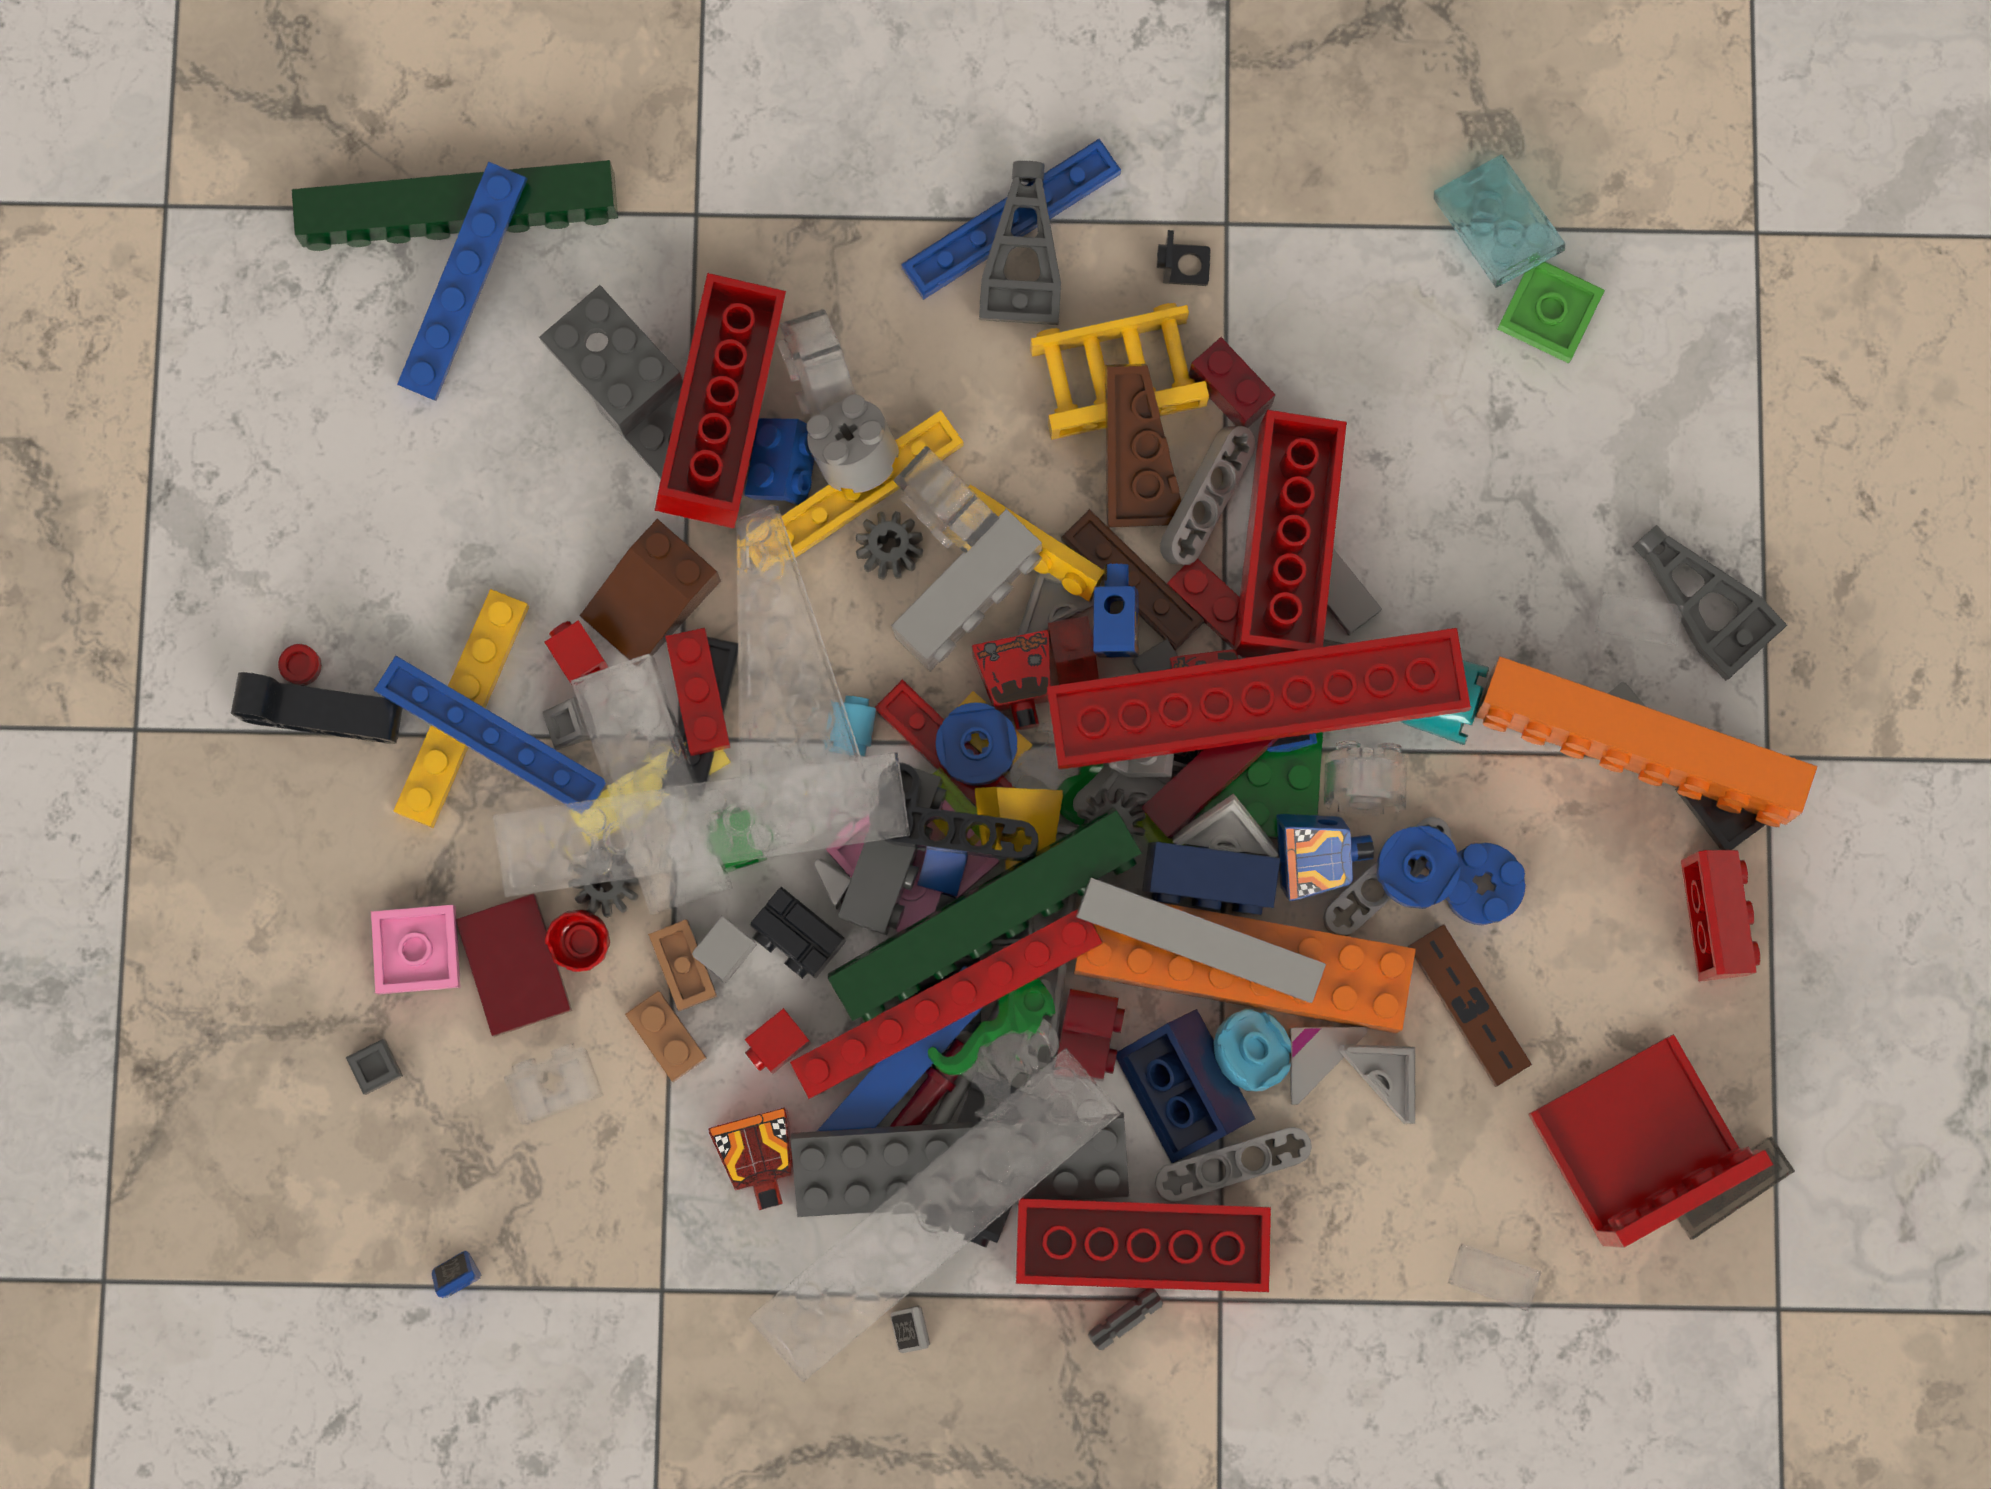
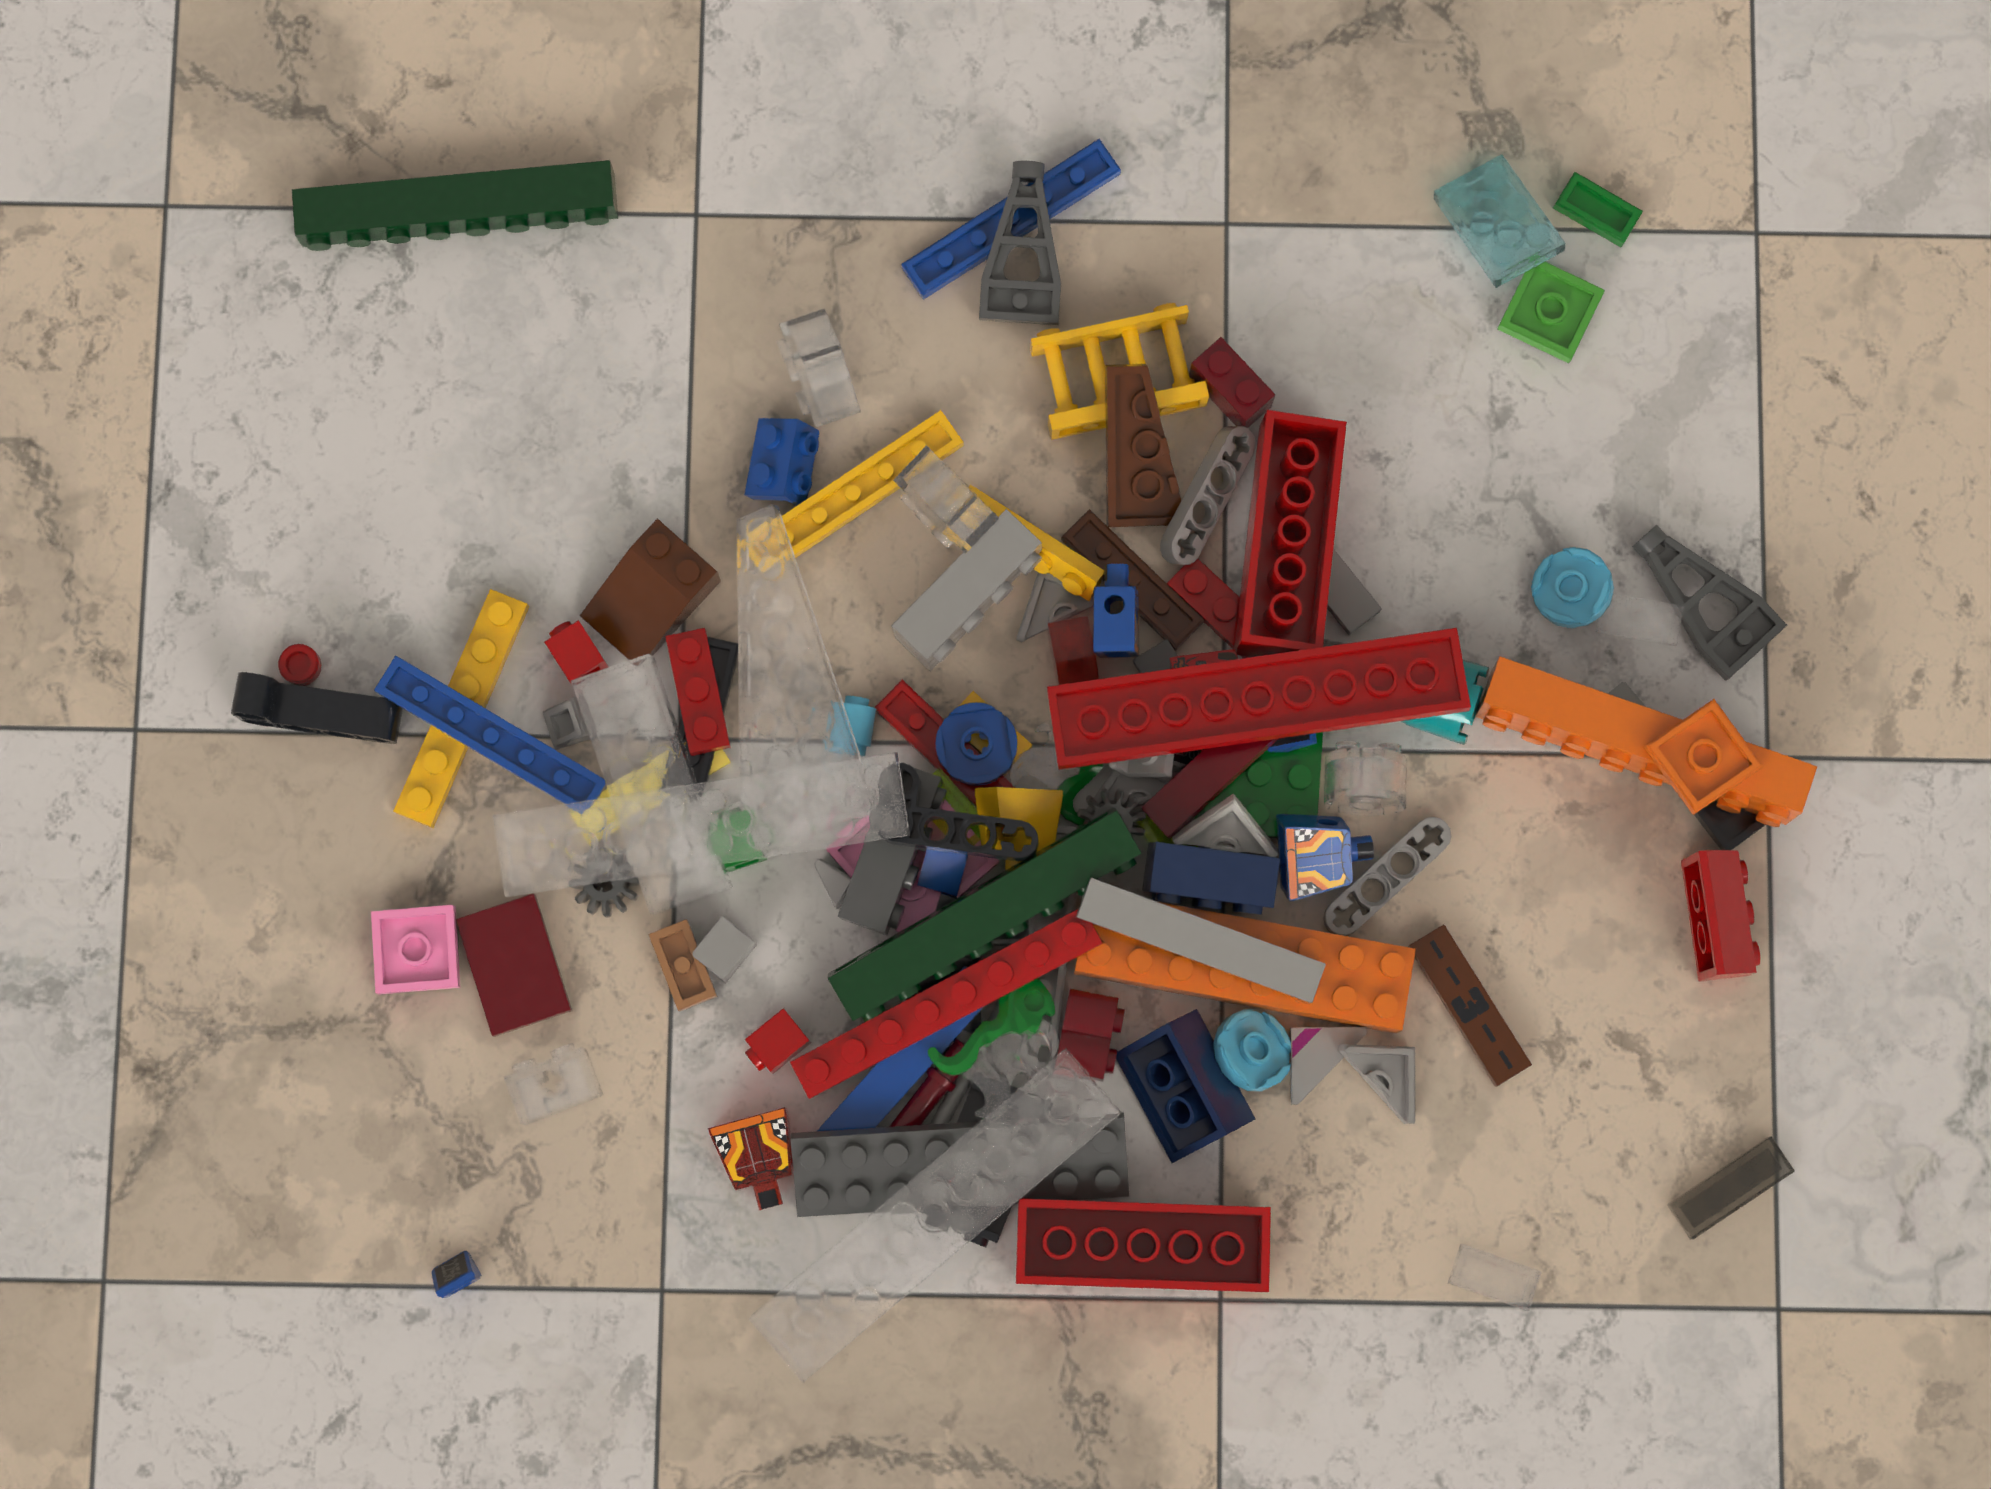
dark grey tile [346,1039,403,1095] -> none
blue plate [397,161,527,401] -> none
dark grey bracket [539,285,683,479] -> none
red hair [545,909,610,972] -> none
medium nougat plate [625,991,707,1082] -> none
red brick [655,273,786,529] -> none
black brick [750,886,846,979] -> none
light grey brick [806,394,899,493] -> none
dark grey gear [856,511,923,580] -> none
slope [891,1306,930,1353] -> none
torso [972,630,1051,730] -> none
dark grey axle [1088,1288,1163,1350] -> none
light grey beam [1155,1127,1312,1202] -> none
black bracket [1157,230,1211,286] -> none
blue plate [1377,826,1460,909] -> none
blue plate [1446,843,1526,925] -> none
red bracket [1528,1034,1774,1248] -> none
none -> medium azure tile [1531,547,1614,628]
none -> green tile [1553,172,1643,248]
none -> orange tile [1644,699,1764,815]

